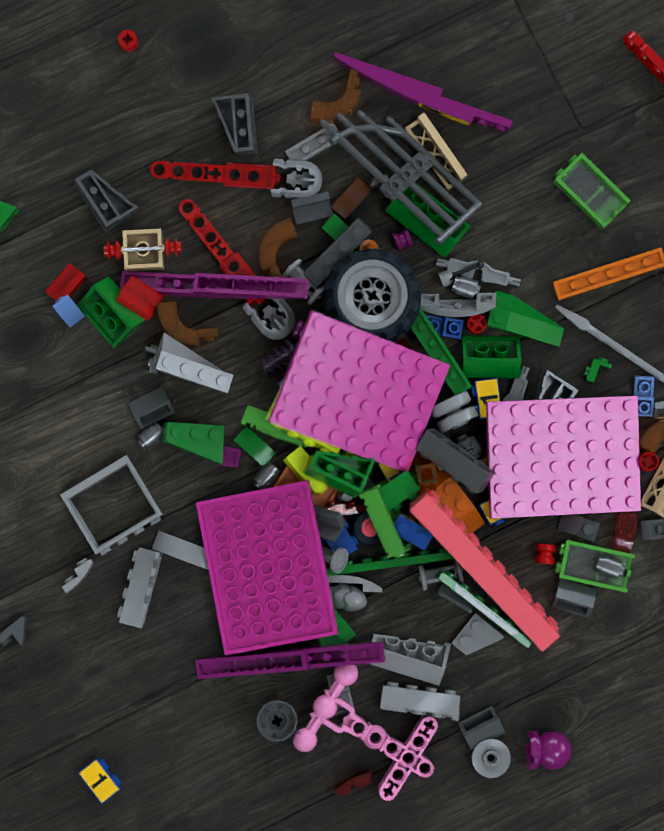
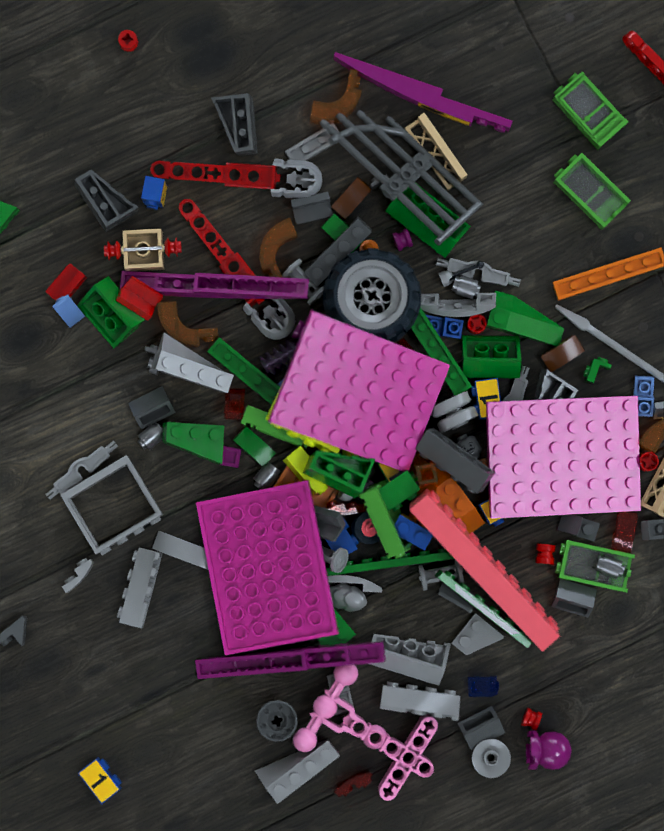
none -> light grey piece [45,440,118,500]
none -> blue brick [141,176,167,210]
none -> green plate [207,337,280,405]
none -> clear red slope [224,389,245,420]
none -> light grey wedge [255,739,340,804]
none -> clear blue bracket [468,676,499,697]
none -> red wheel [521,707,542,731]
none -> reddish brown slope [541,334,585,372]
none -> bright green door [552,71,628,150]

